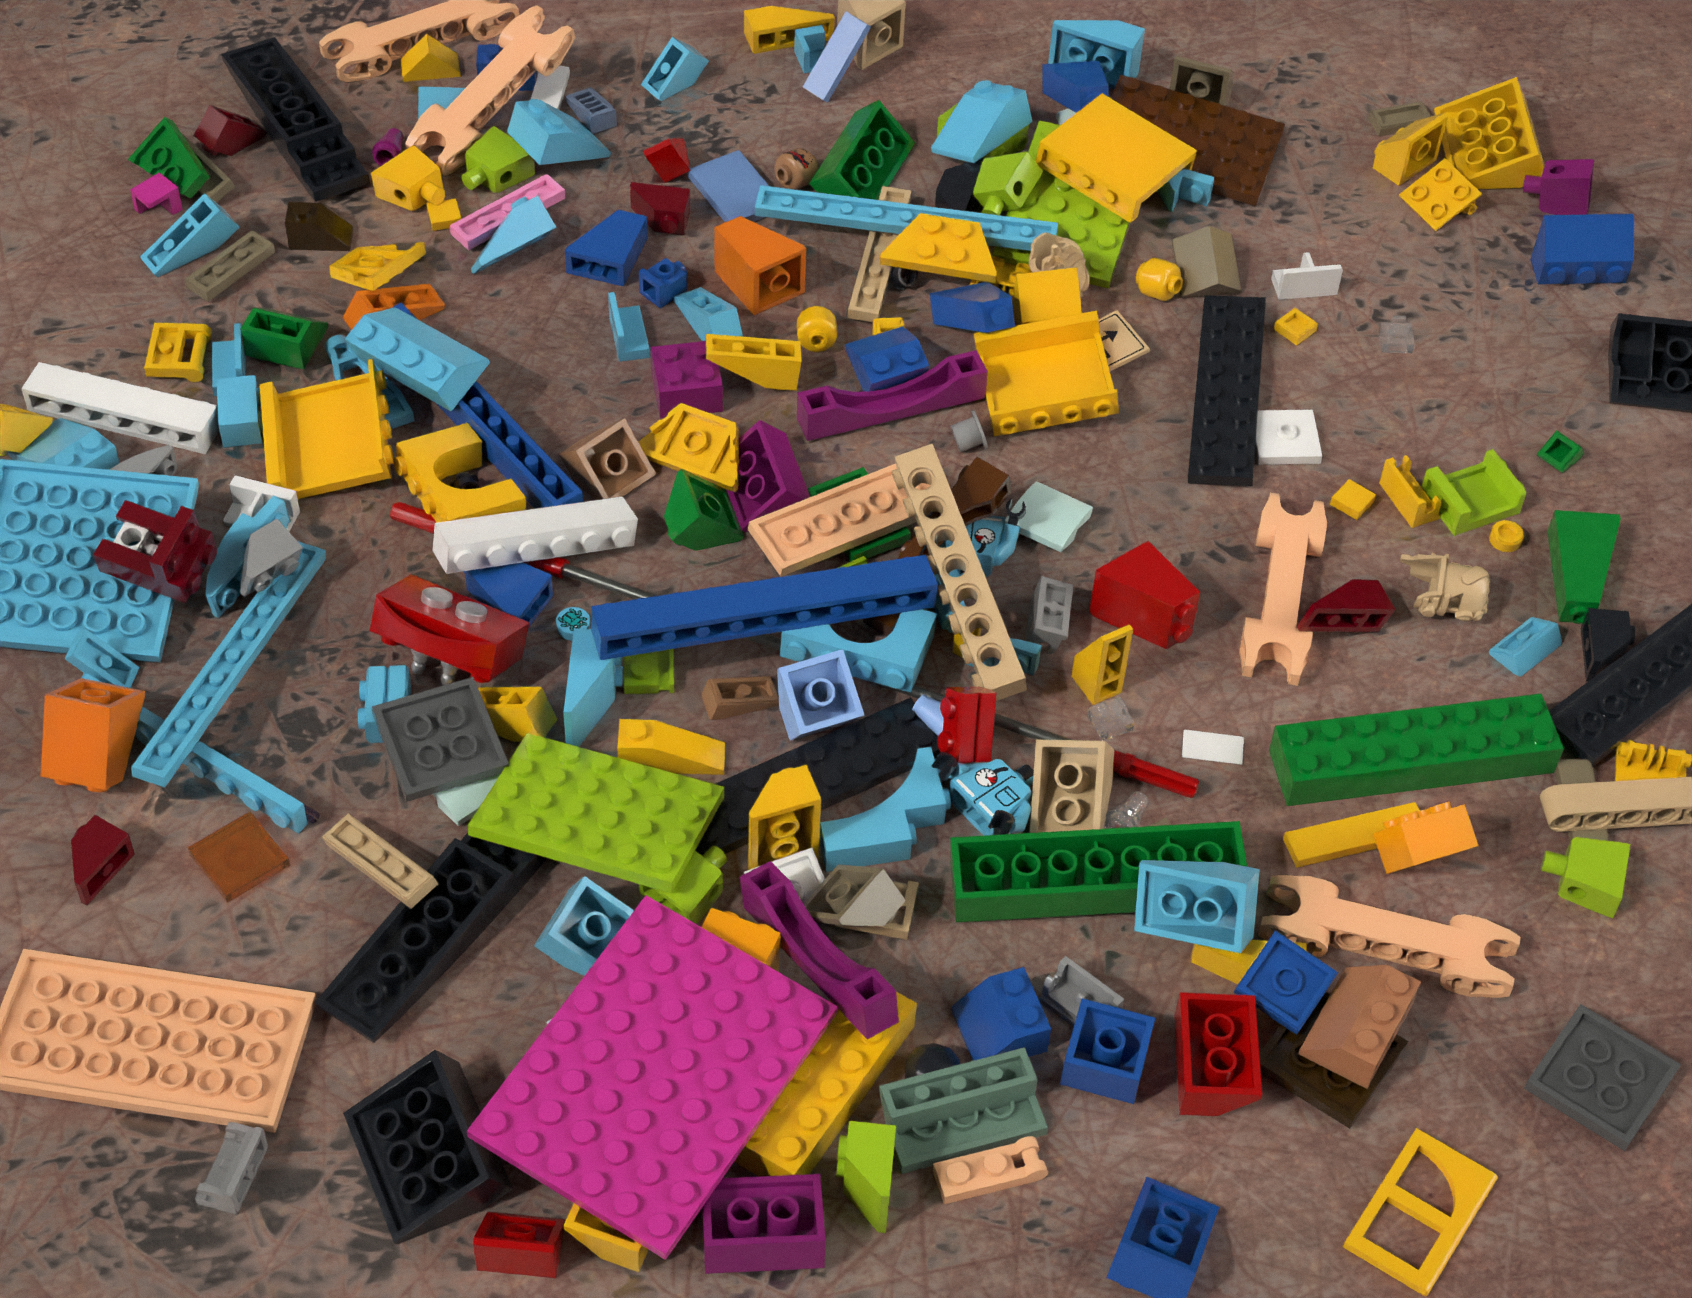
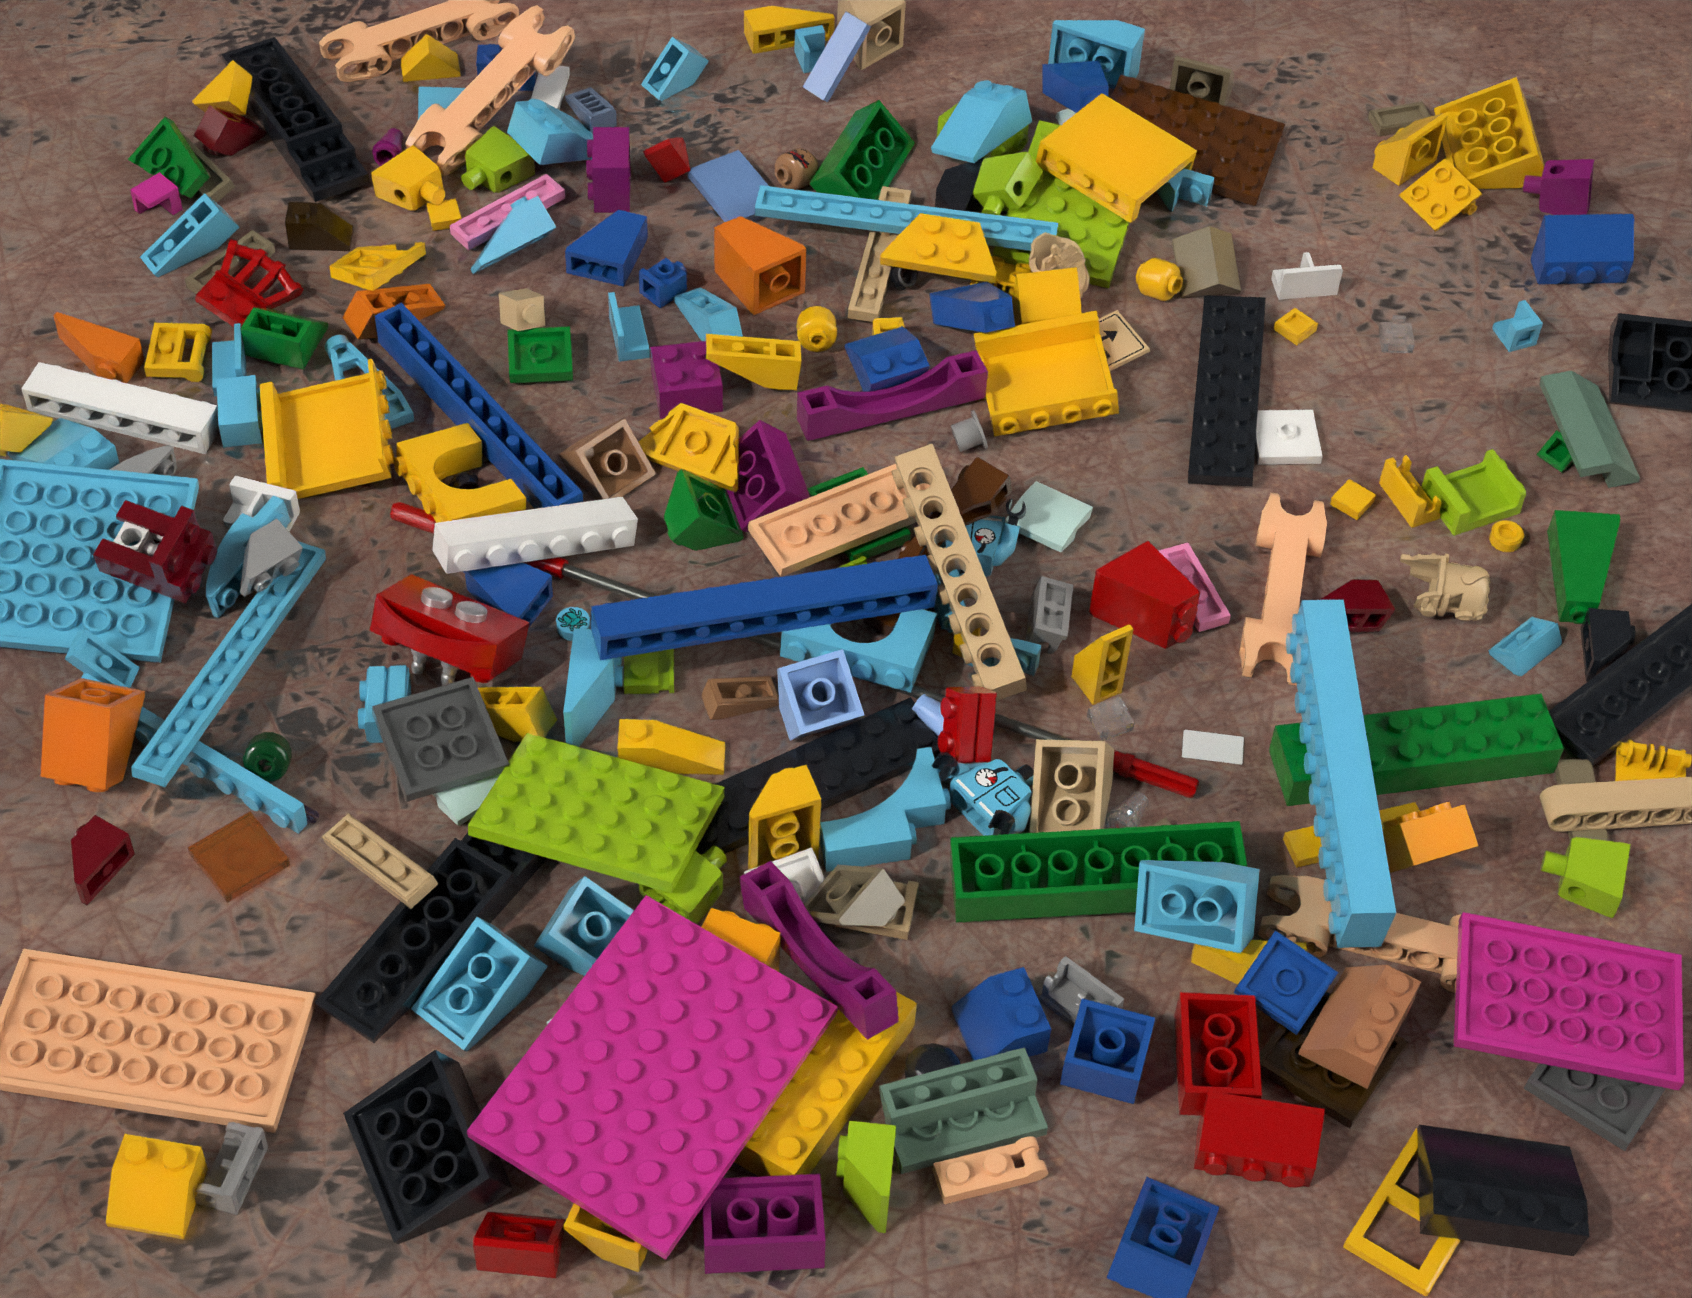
medium azure slope [345,307,490,411] -> none
dark red slope [630,182,690,235] -> none
none -> orange slope [53,312,145,383]
none -> yellow slope [106,1134,208,1240]
none -> yellow slope [192,60,253,115]
none -> red plate [195,239,304,327]
none -> dark green head [243,732,292,783]
none -> medium azure slope [411,917,548,1052]
none -> tan brick [499,288,545,331]
none -> green plate [507,326,573,383]
none -> magenta brick [586,127,631,213]
none -> bright pink plate [1159,543,1231,632]
none -> red slope [1194,1091,1325,1188]
none -> medium azure brick [1286,600,1396,948]
none -> black slope [1417,1124,1589,1256]
none -> dark pink plate [1454,912,1684,1091]
none -> medium azure panel [1492,300,1543,352]
none -> sand green slope [1539,371,1640,488]

